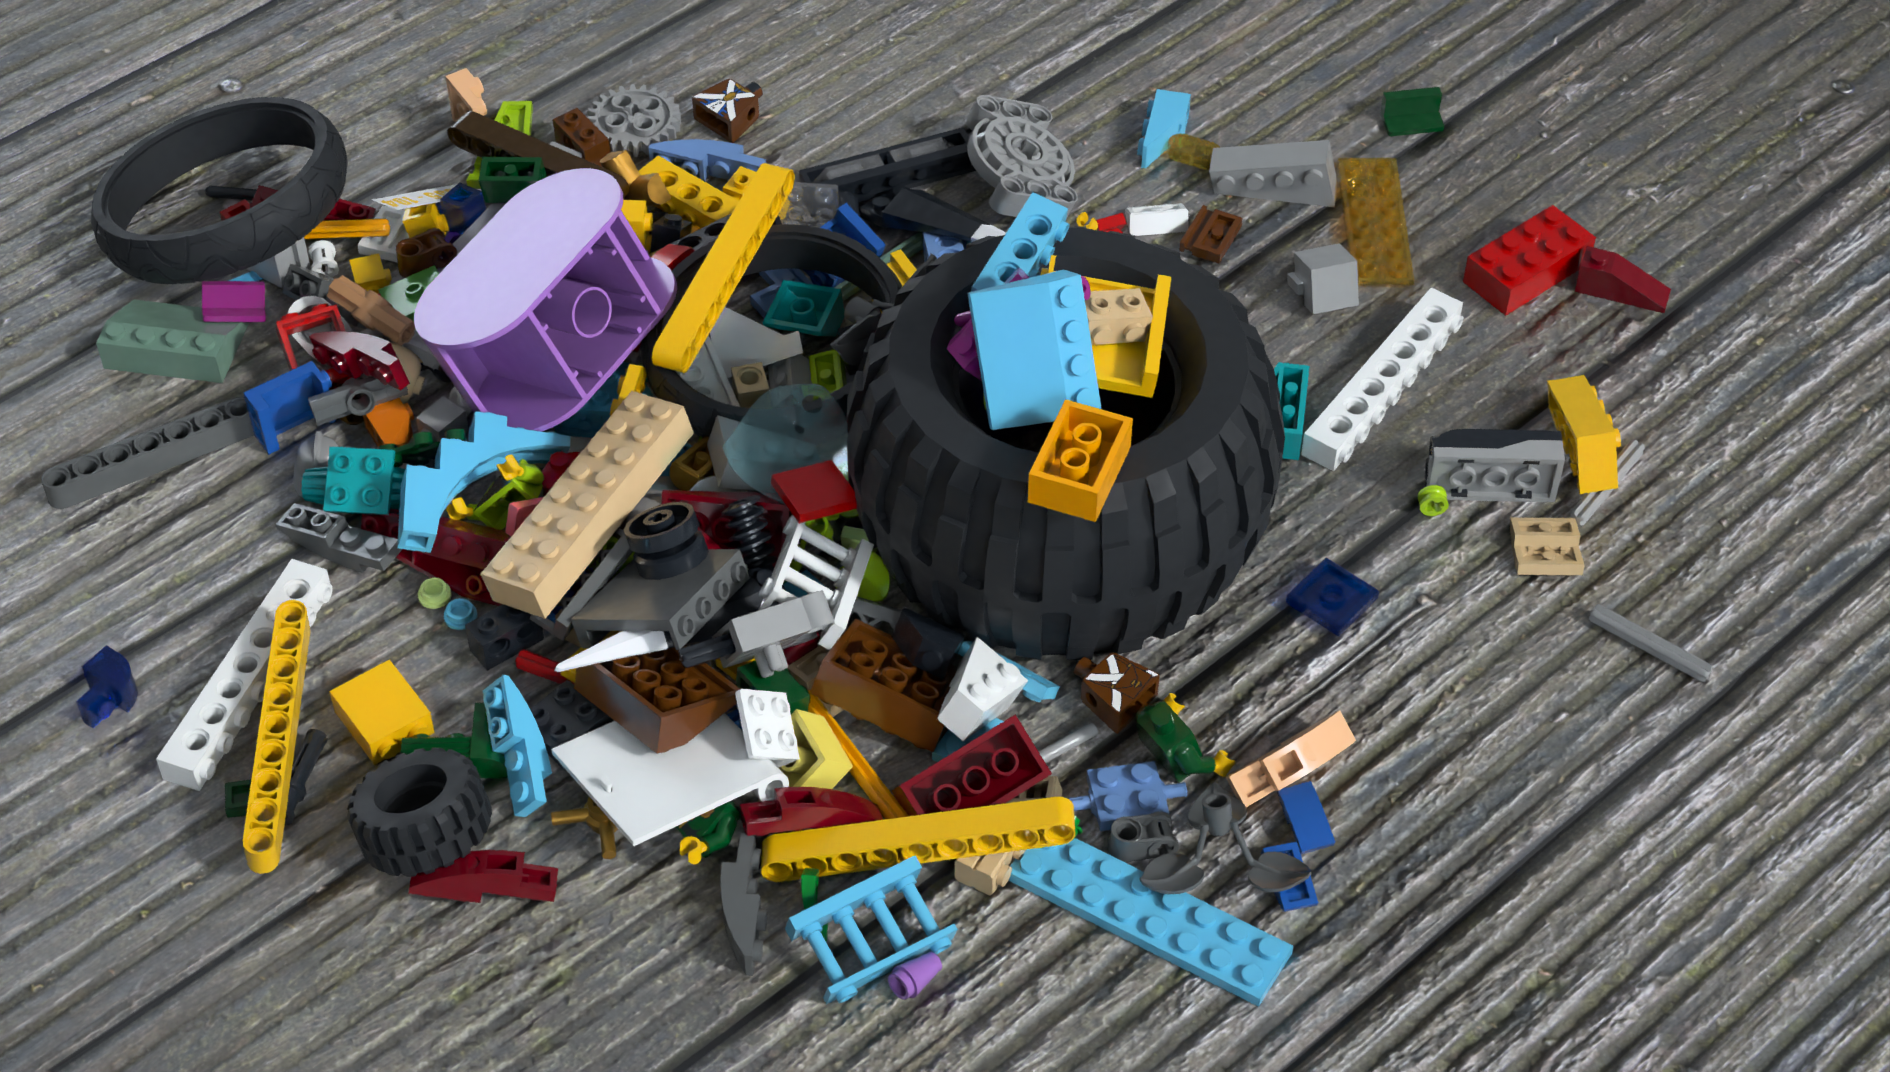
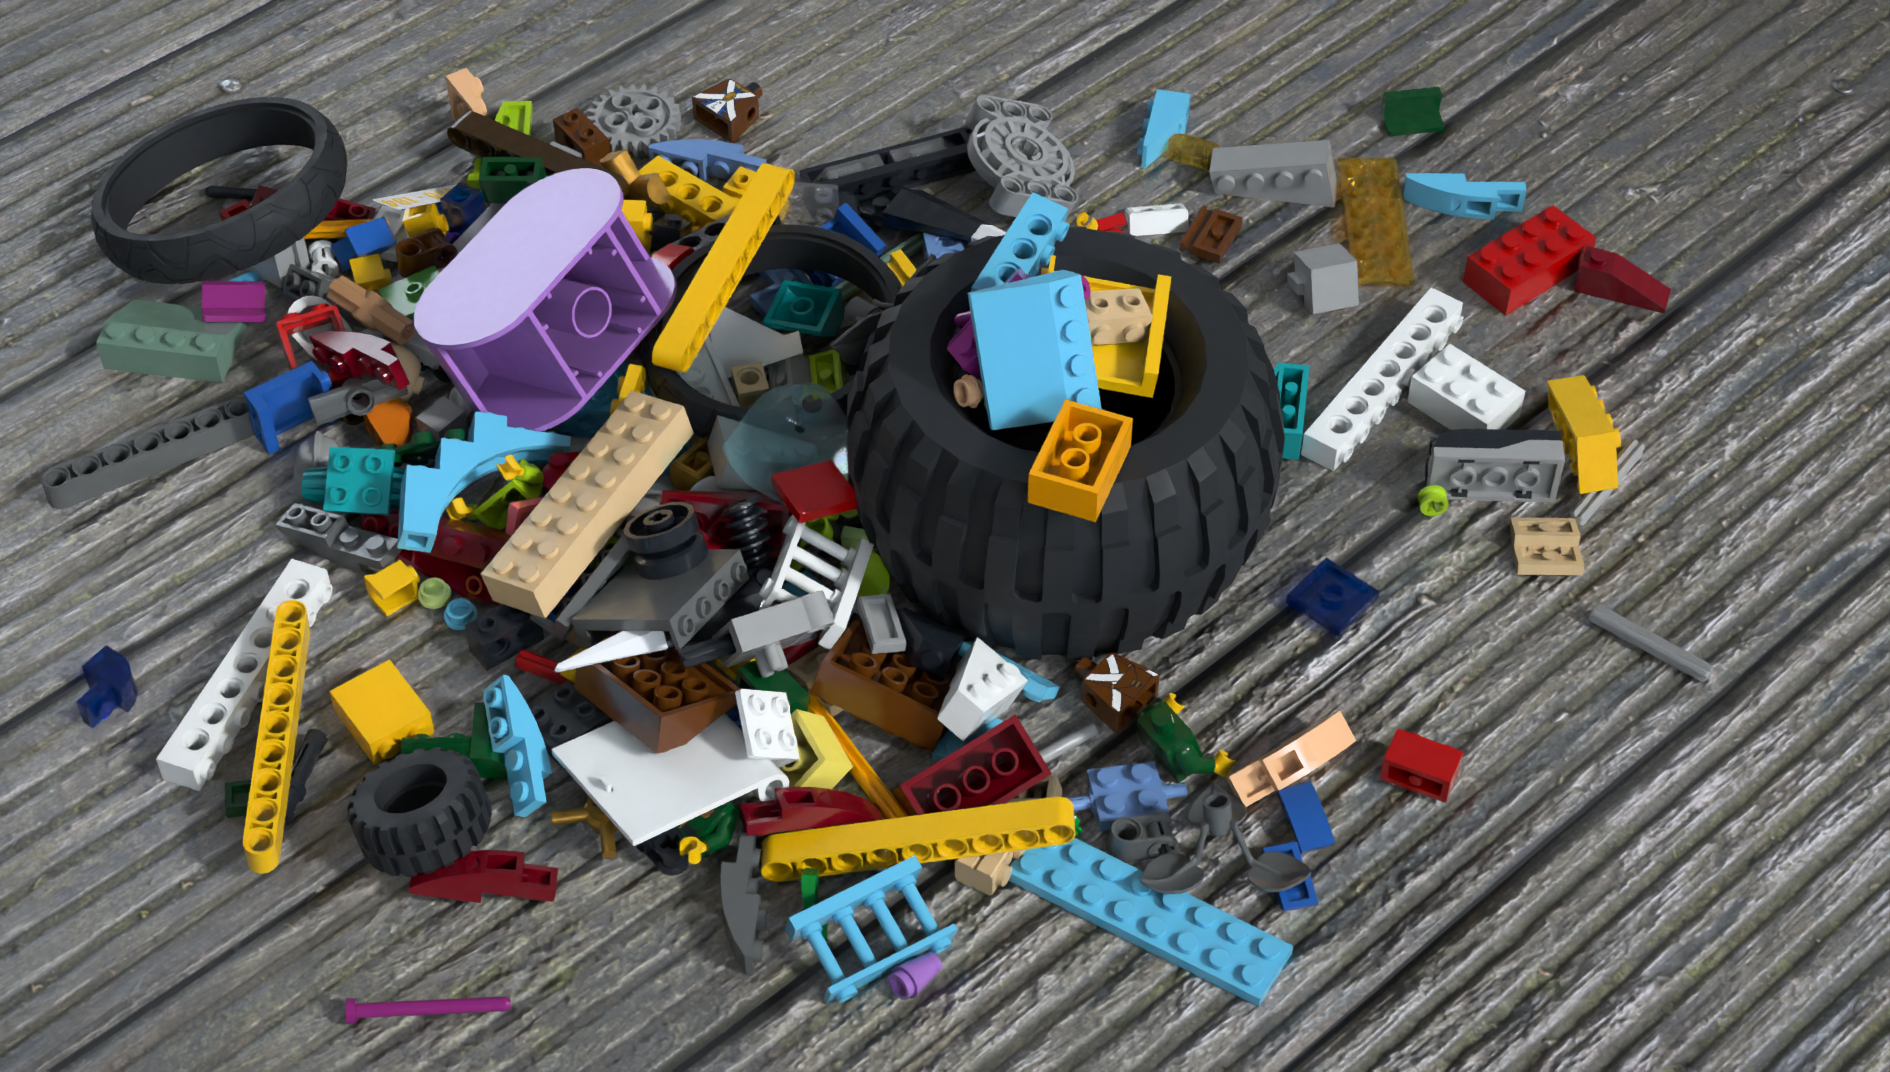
none -> blue slope [331,217,398,273]
none -> magenta bar [345,996,511,1024]
none -> yellow window [364,560,420,617]
none -> black piece [635,827,689,876]
none -> light grey tile [857,594,906,654]
none -> light nougat plate [954,374,984,408]
none -> red brick [1380,728,1464,803]
none -> medium azure slope [1403,173,1527,220]
none -> white brick [1407,344,1525,430]

